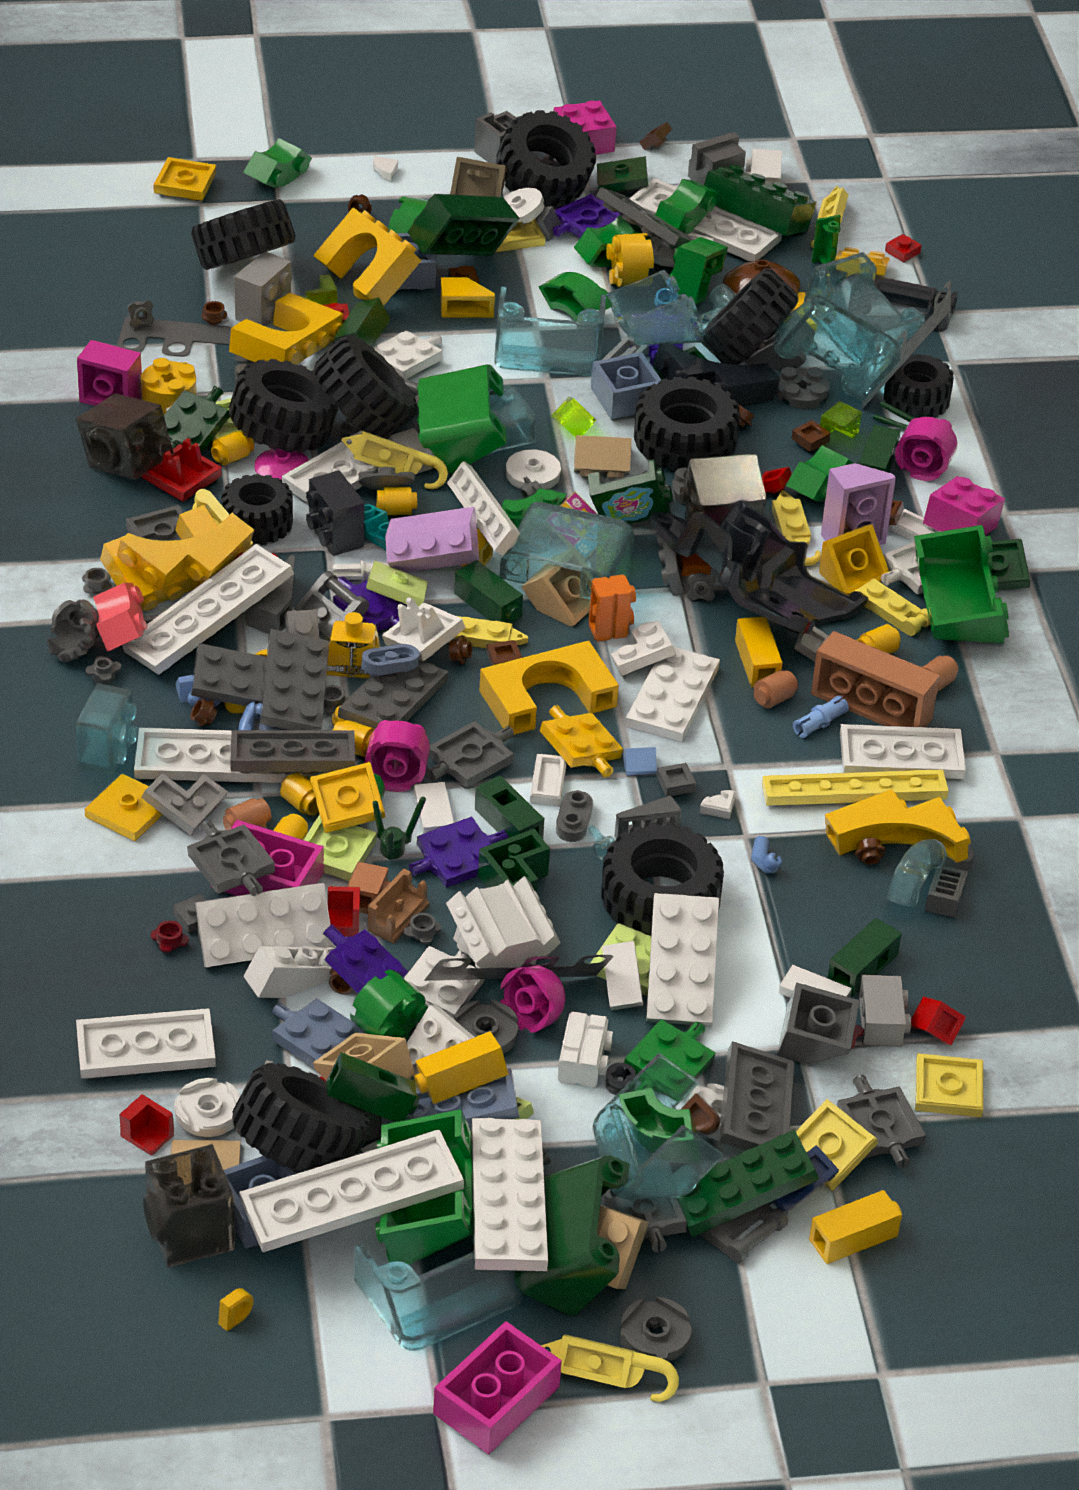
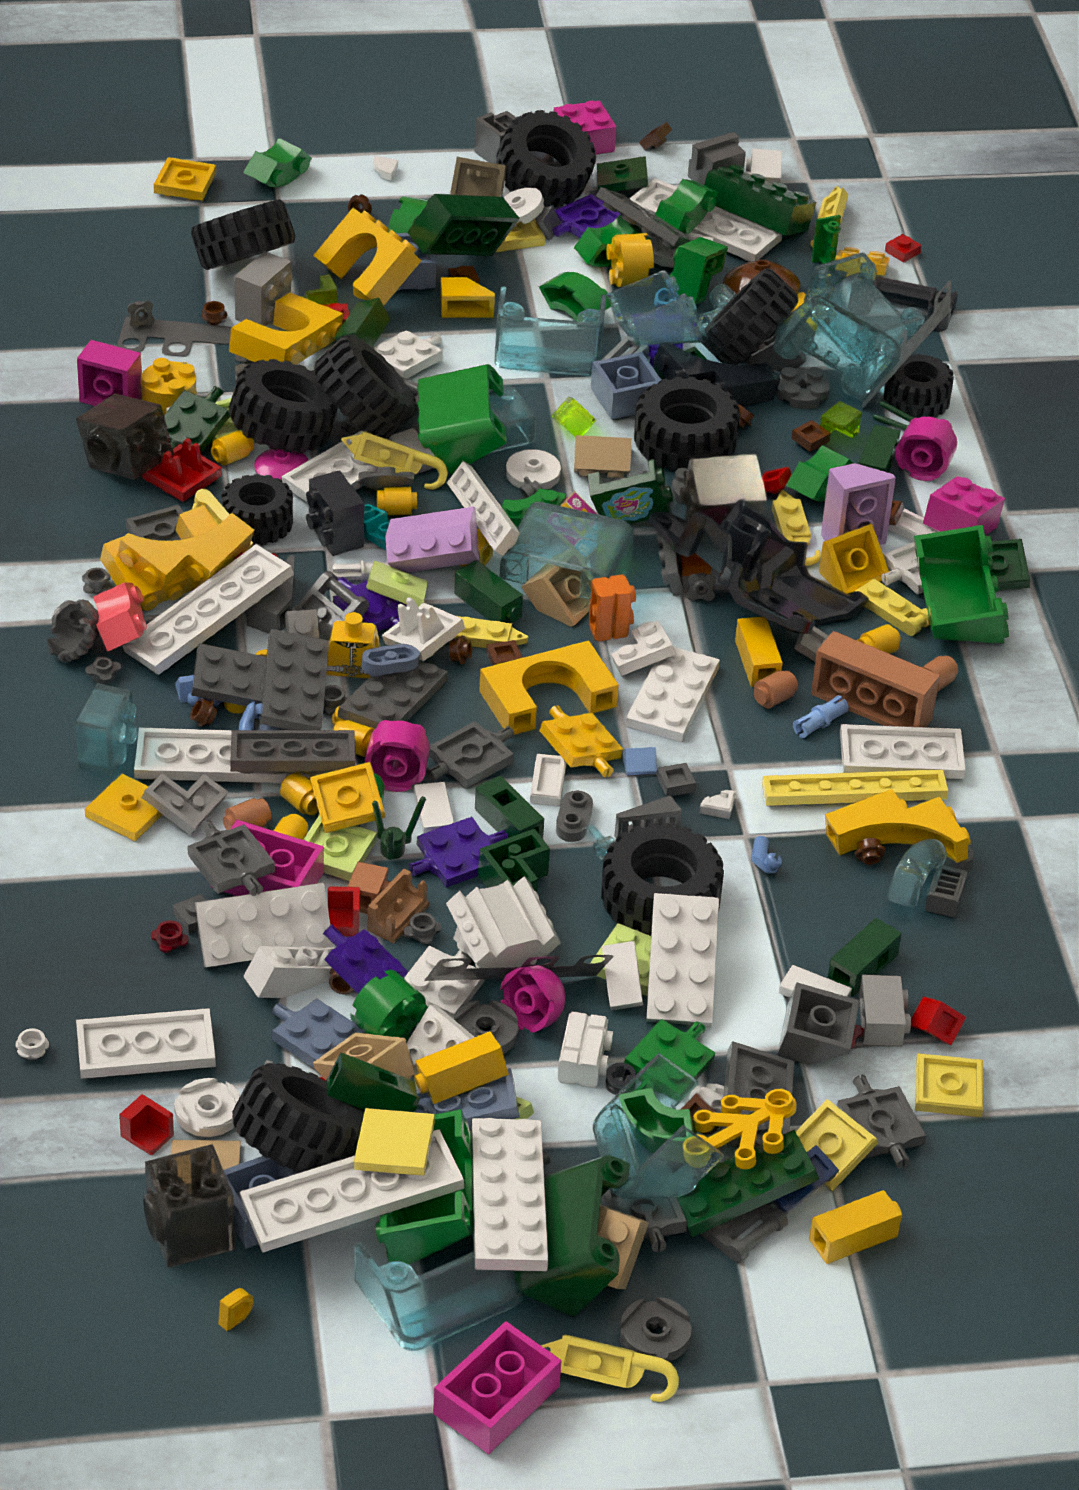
none -> white plate [15,1029,49,1059]
none -> light yellow tile [354,1108,435,1176]
none -> yellow plant [682,1089,796,1169]

